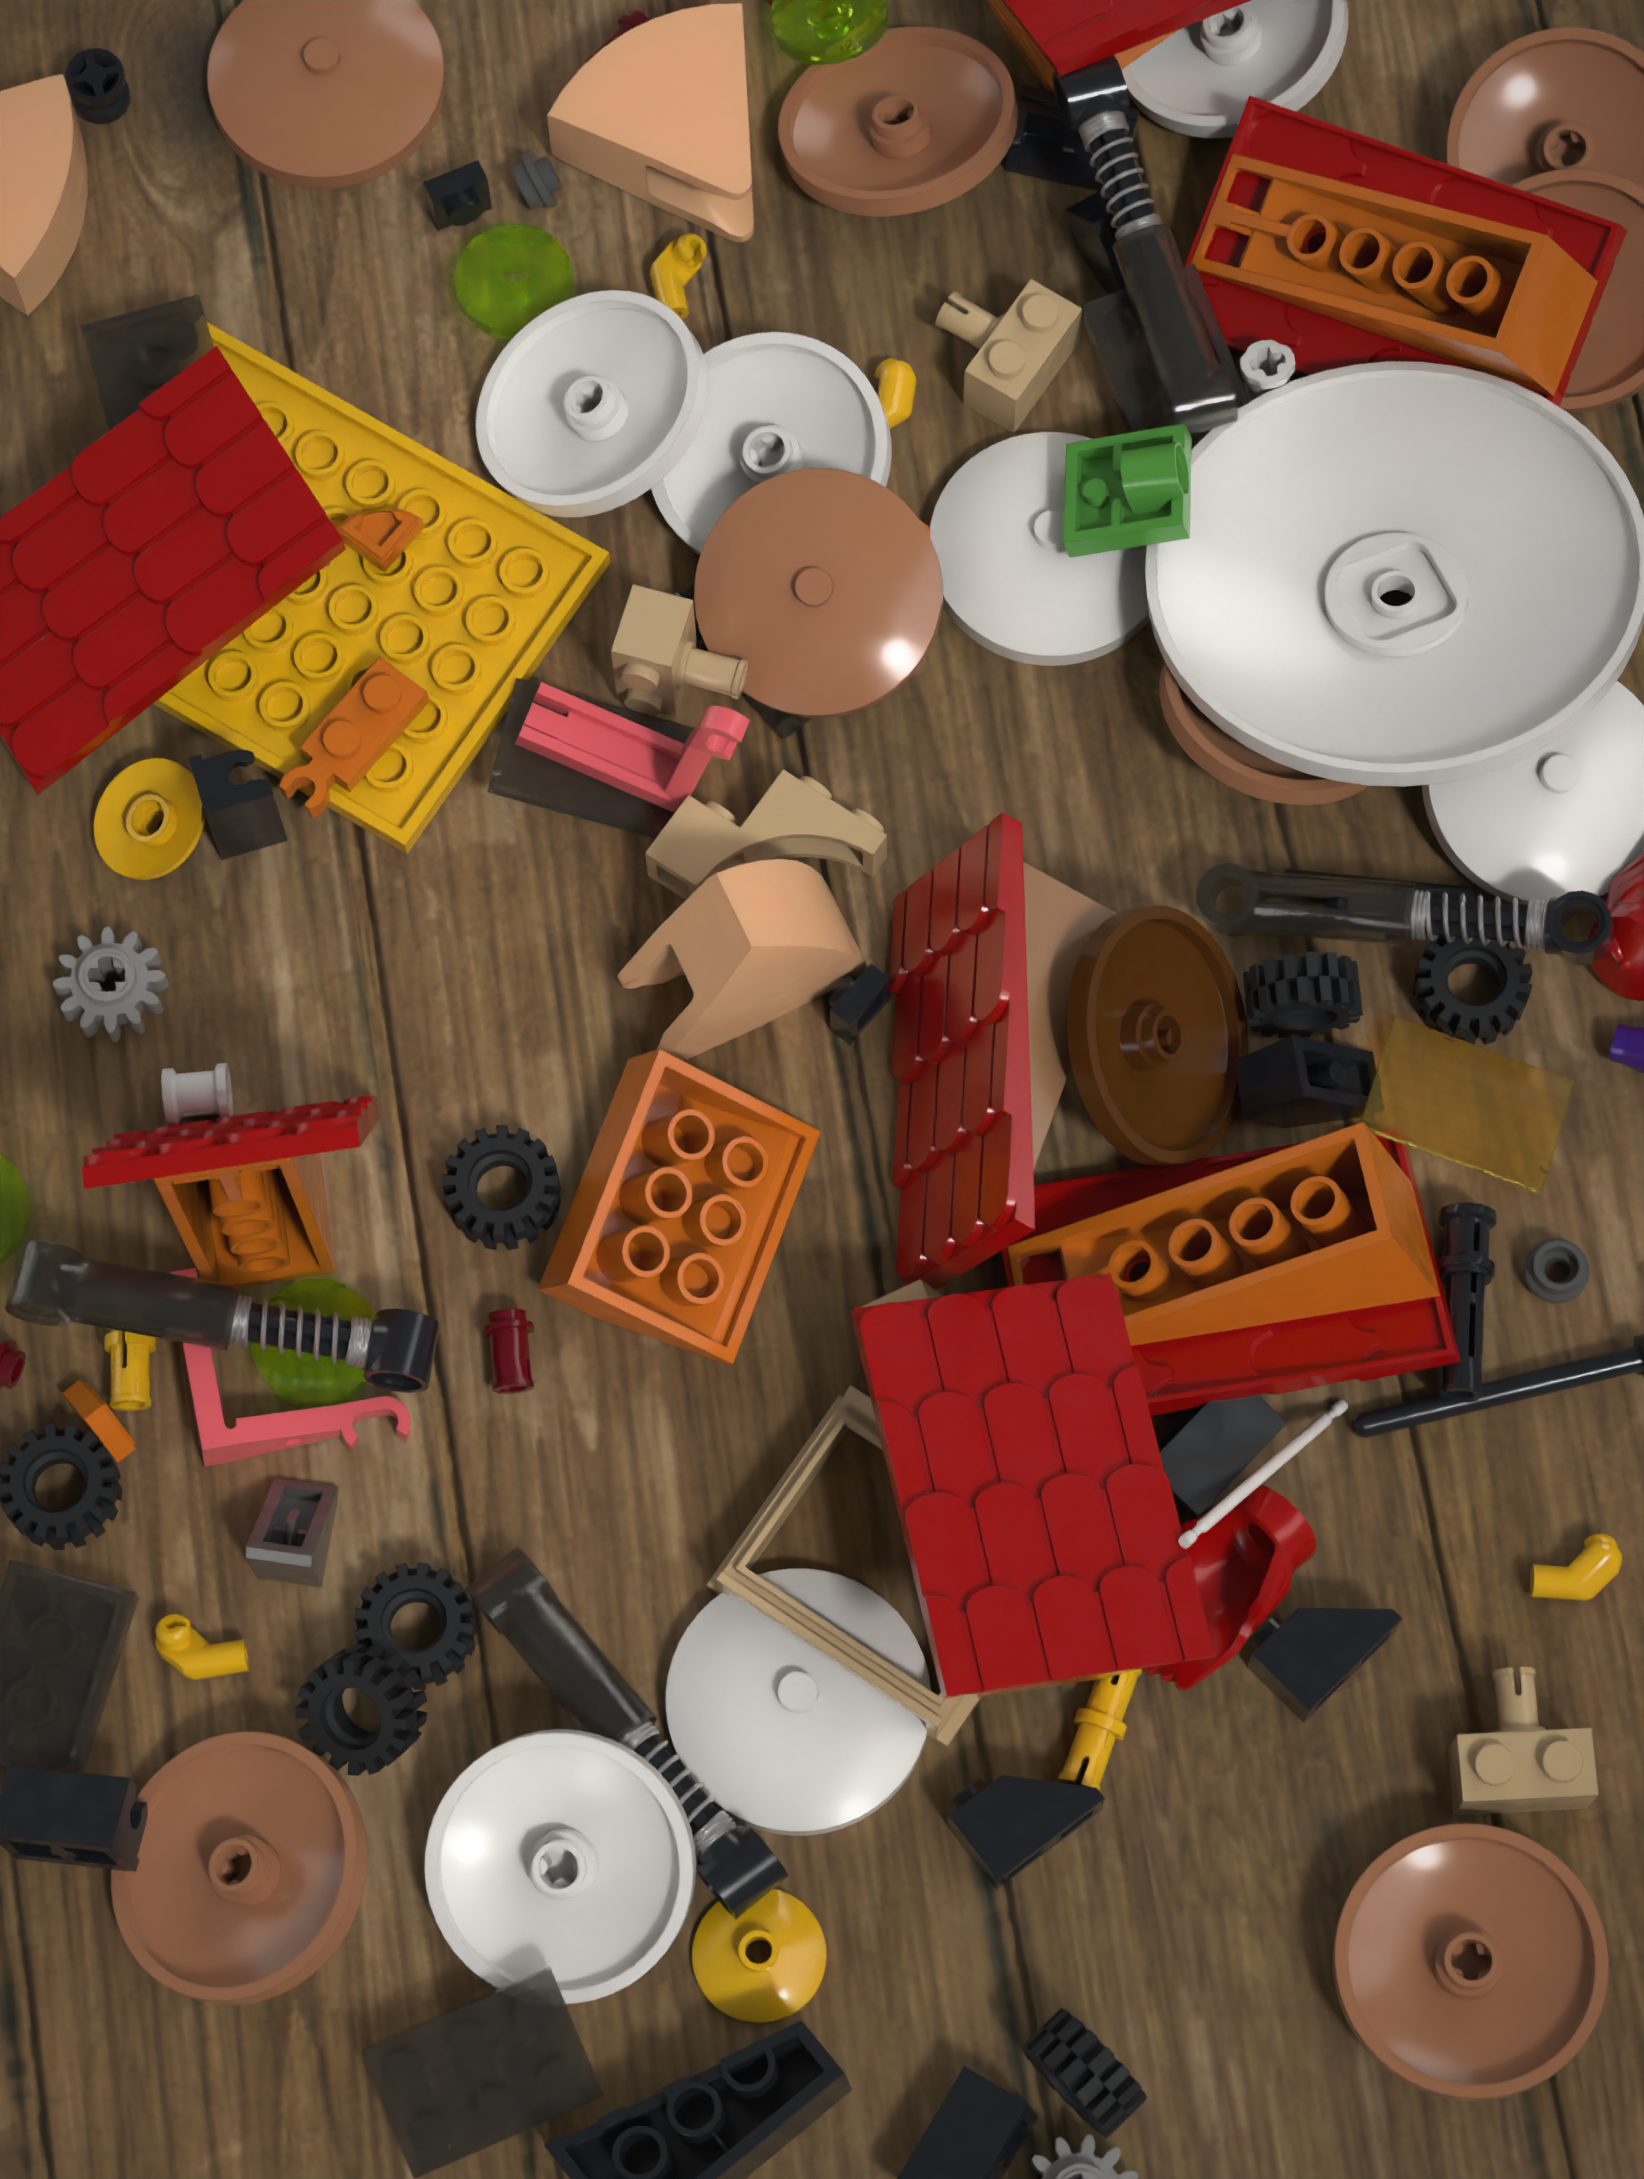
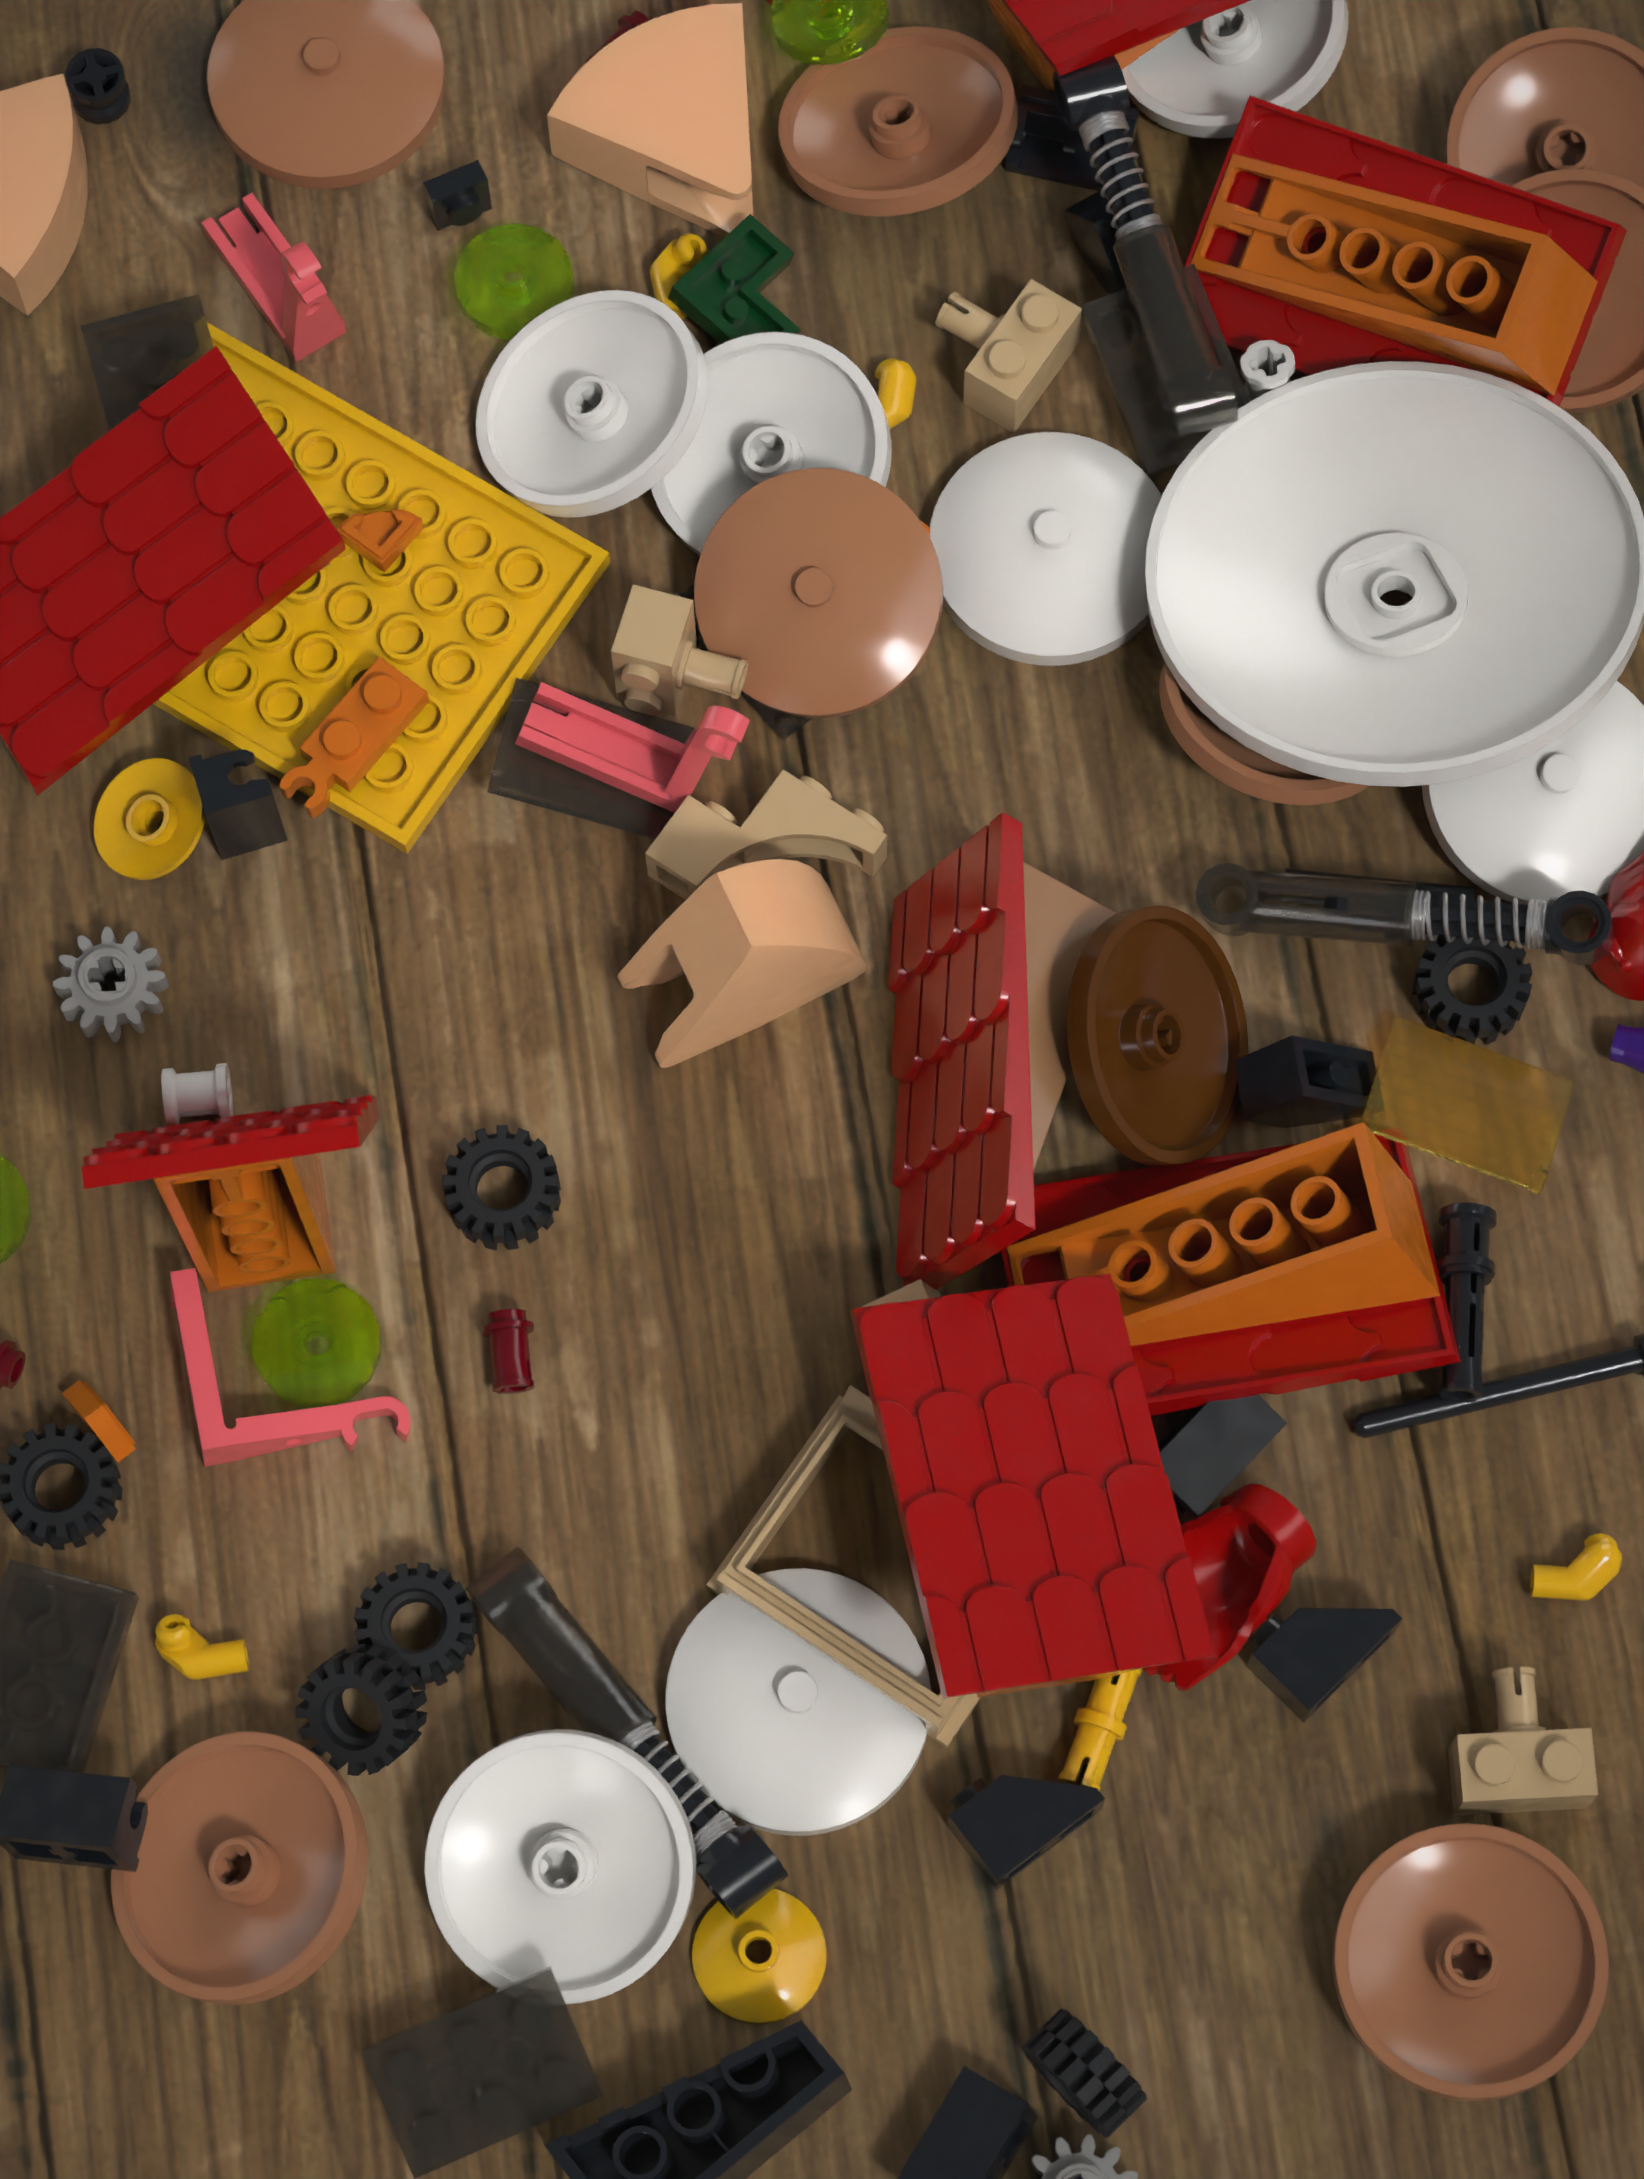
piece [5,1241,439,1393] -> none
yellow pin [104,1275,157,1411] -> none
flat silver slope [246,1478,339,1587] -> none
dark grey plate [511,150,563,210] -> none
orange slope [538,1049,821,1365] -> none
black plate [829,964,891,1045] -> none
bright green plate [1063,423,1192,558] -> none
white piece [1178,1399,1348,1548] -> none
black tyre [1243,951,1363,1038] -> none
dark grey plate [1524,1239,1590,1303] -> none
none -> coral hinge [201,193,347,362]
none -> dark green plate [668,214,801,344]

